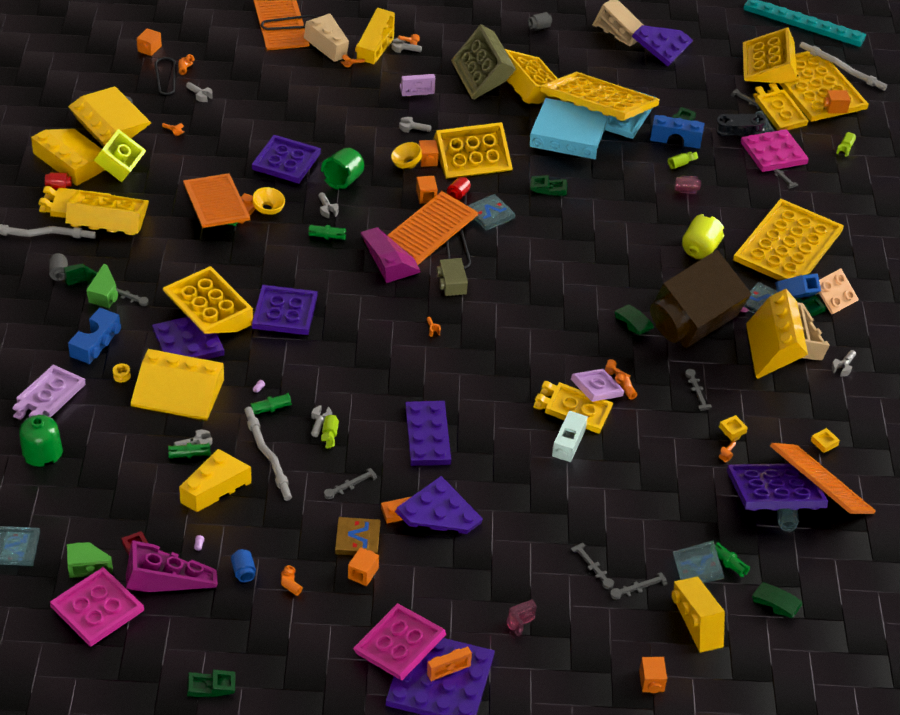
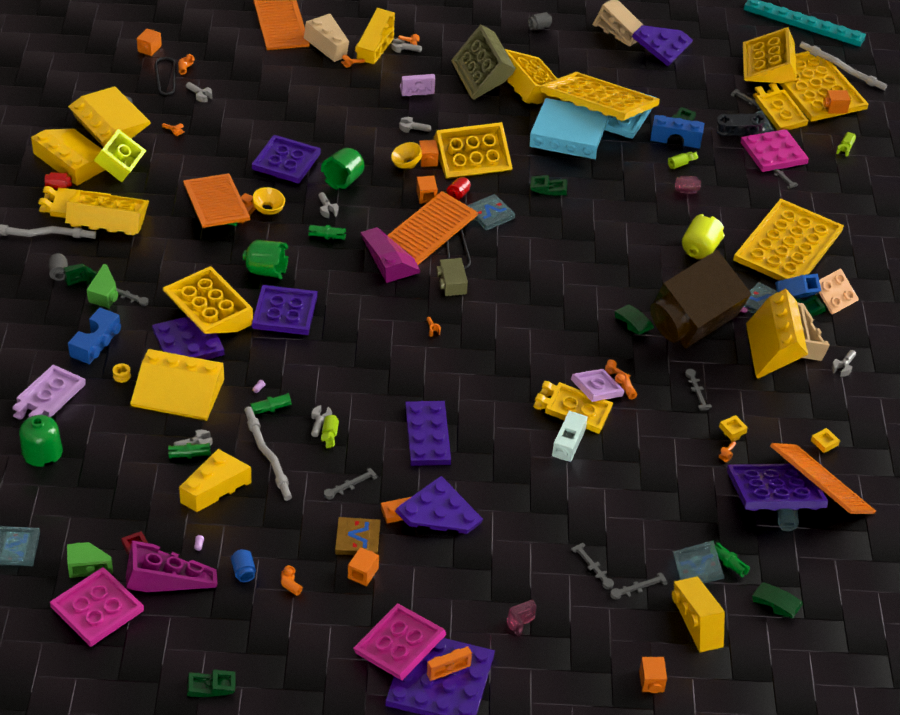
black piece [261,15,318,30] -> none
none -> green cylinder [243,240,288,279]

